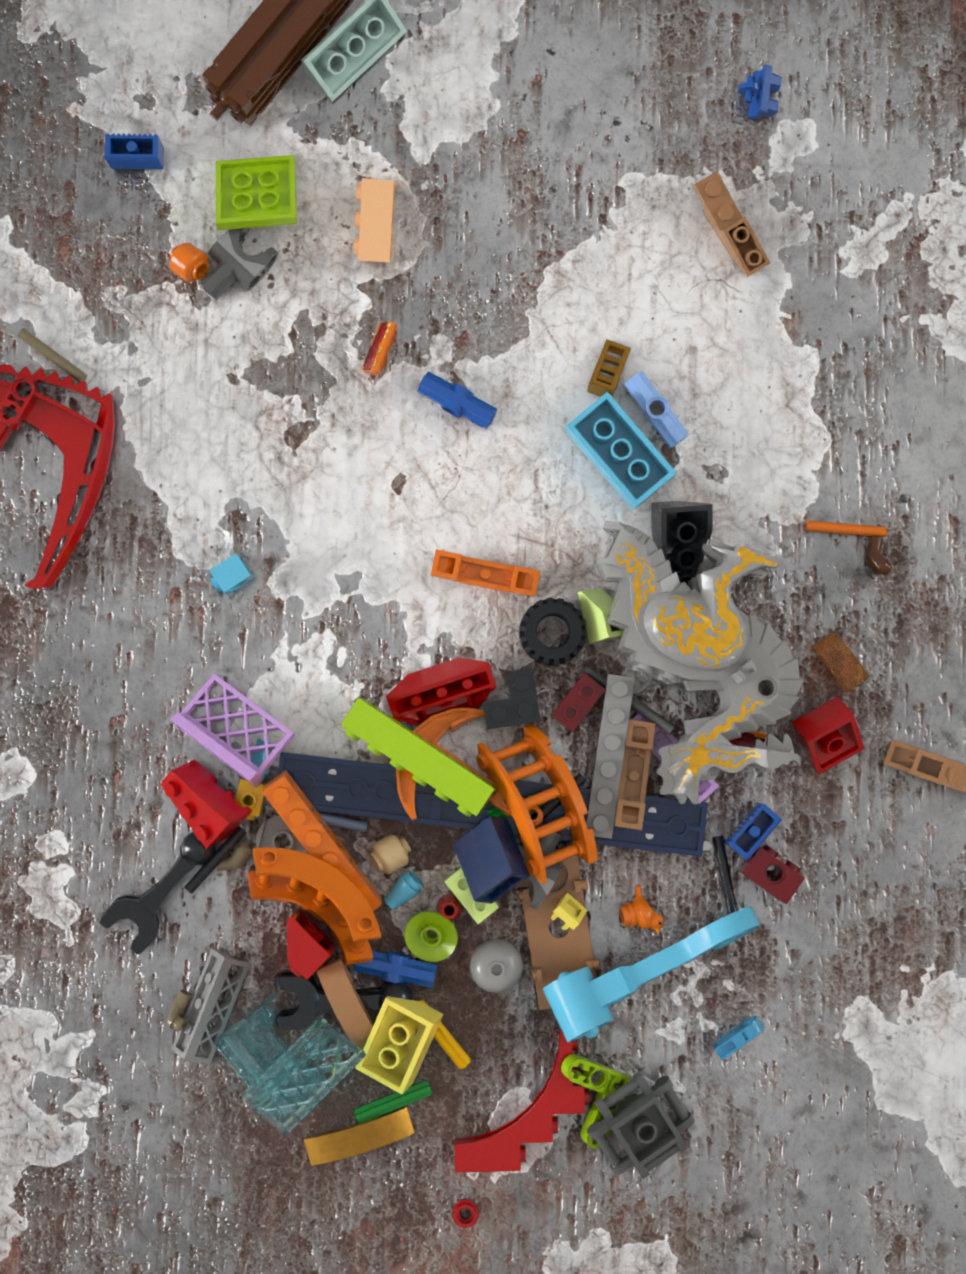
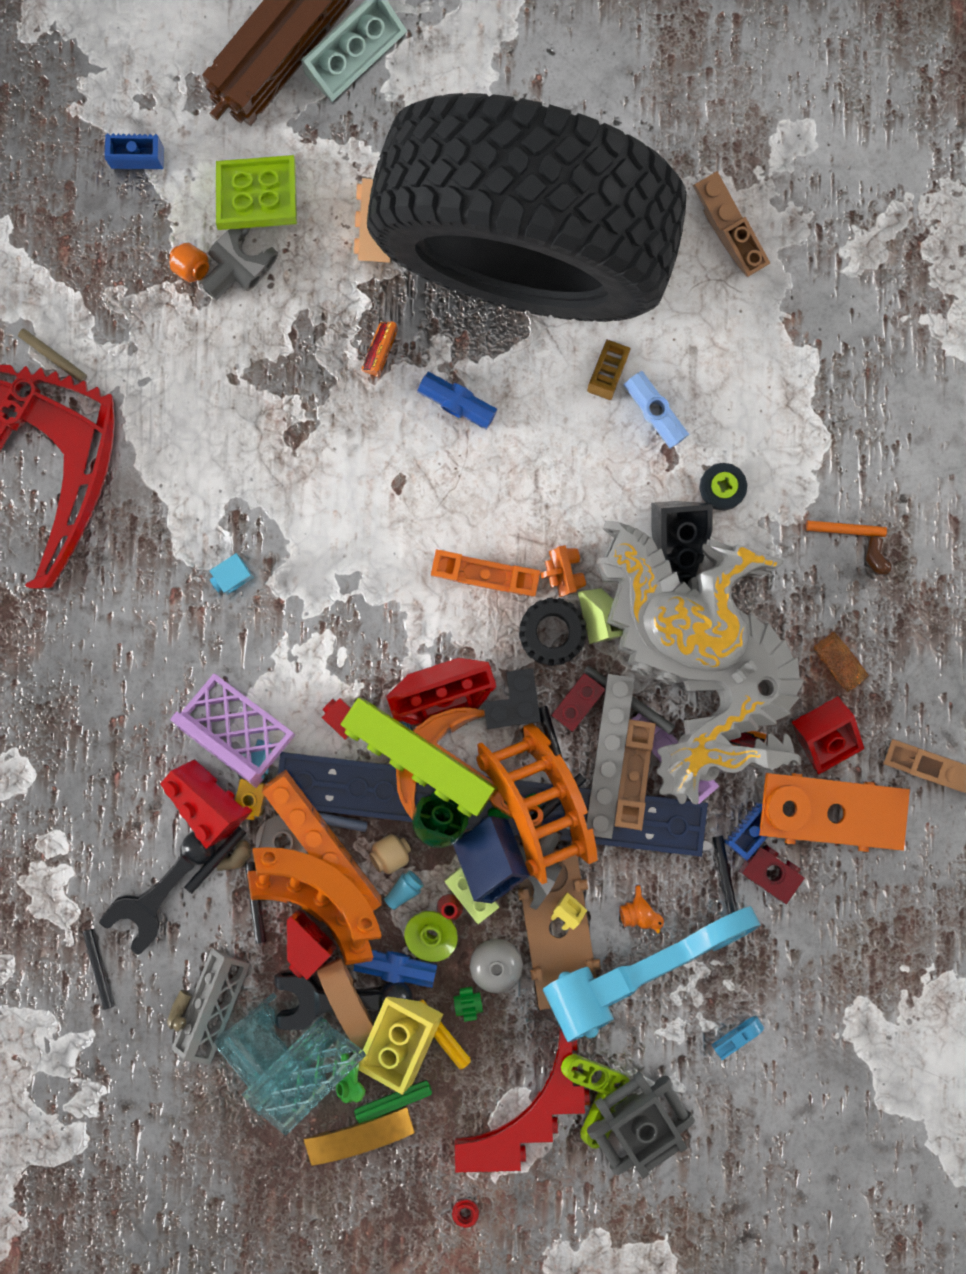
medium azure brick [565,391,677,511] -> none
blue hips [738,64,782,120] -> none
none -> black bar [82,928,114,1010]
none -> black bar [245,862,266,944]
none -> red brick [321,698,351,740]
none -> bright green plate [336,1051,365,1103]
none -> black tyre [367,93,687,322]
none -> dark green cylinder [412,793,468,848]
none -> green gear [453,987,483,1022]
none -> black bar [539,705,563,758]
none -> orange hips [540,545,586,597]
none -> black wheel [699,463,748,511]
none -> orange piece [759,773,910,852]

